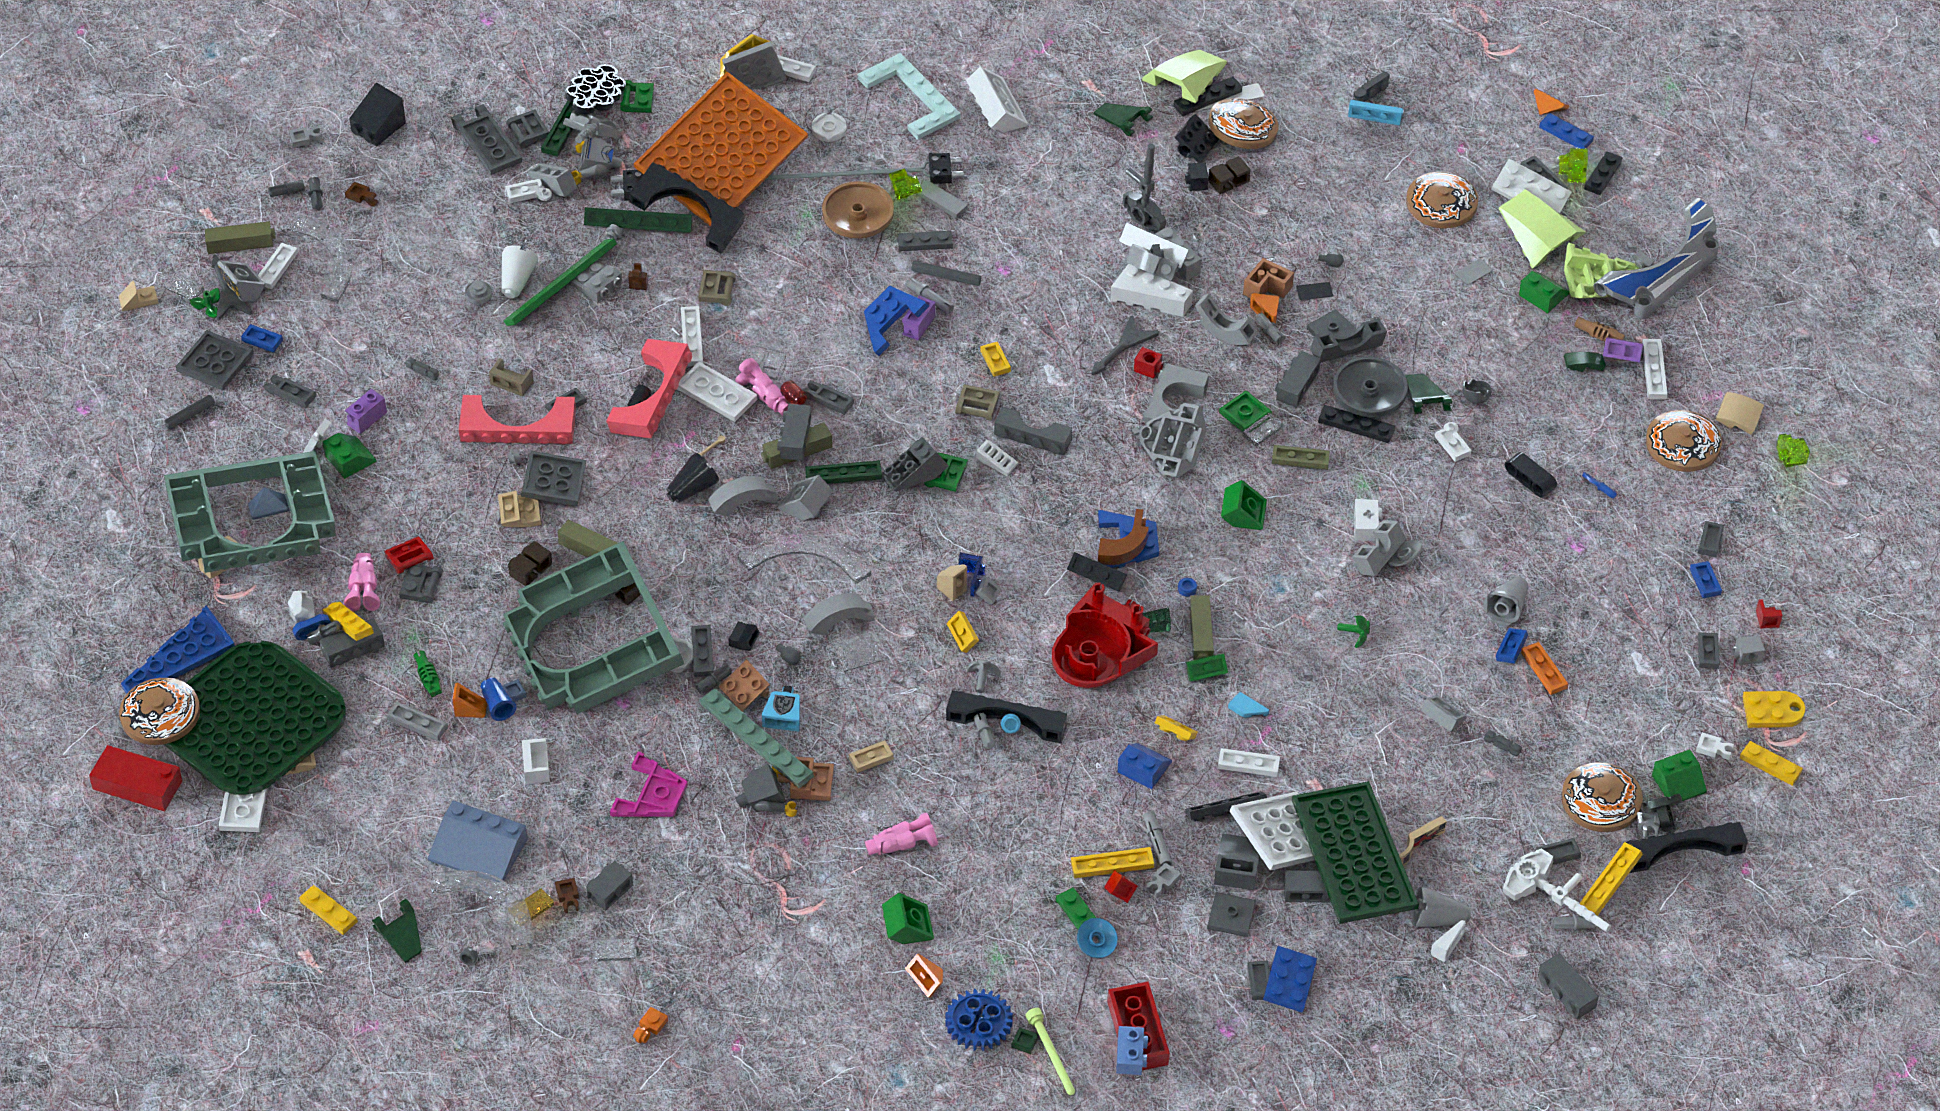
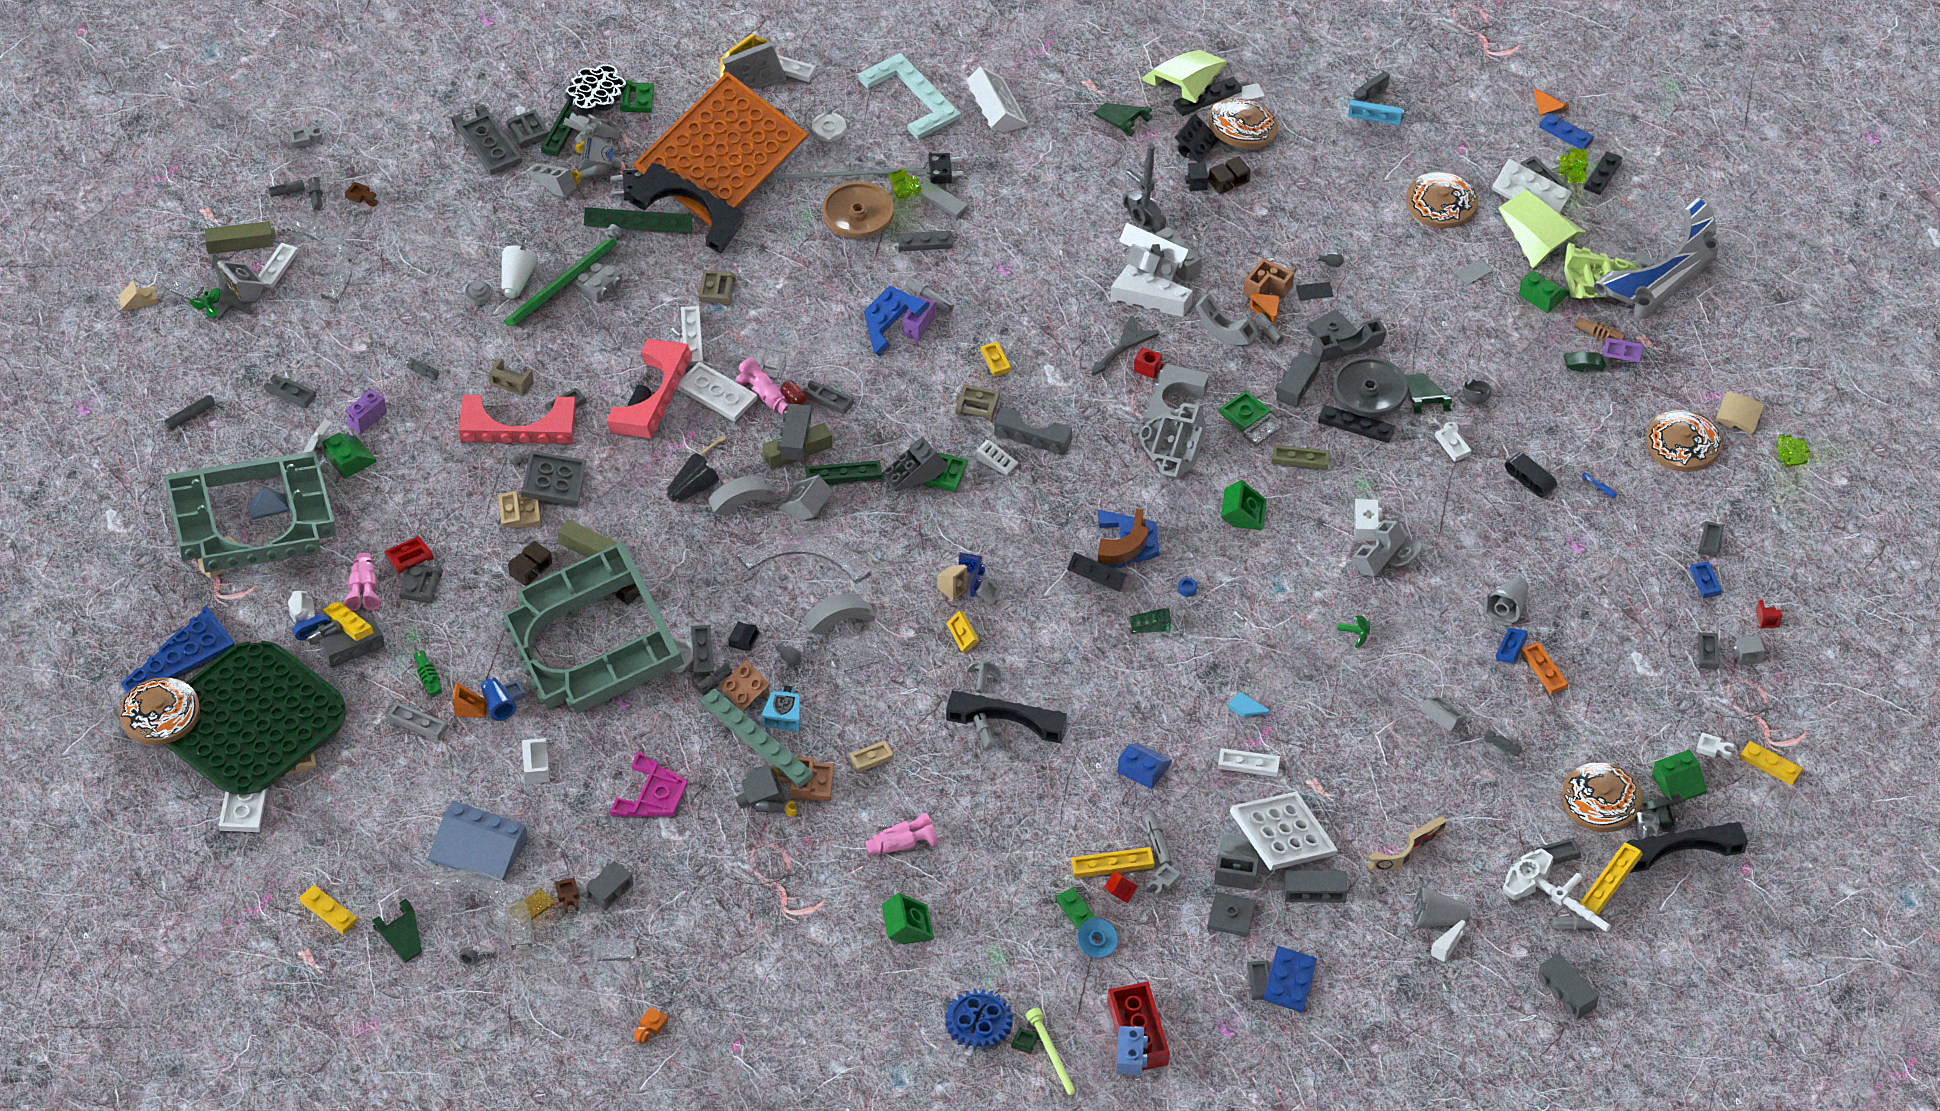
red brick [89,745,183,812] -> none
dark grey plate [175,330,254,391] -> none
blue plate [241,324,283,353] -> none
black slope [349,83,406,146] -> none
white hinge [505,179,552,203] -> none
reddish brown plate [628,263,648,290] -> none
orange slope [905,954,943,998] -> none
dark grey axle [911,261,981,286] -> none
medium azure plate [1001,714,1021,734] -> none
red animal [1052,583,1158,689] -> none
yellow plate [1154,715,1198,741] -> none
green plate [1185,653,1228,681] -> none
black plate [1185,791,1267,821] -> none
olive brick [1189,595,1214,660] -> none
dark green plate [1292,781,1419,924] -> none
white plate [1642,339,1667,399] -> none
yellow plate [1742,691,1805,728] -> none

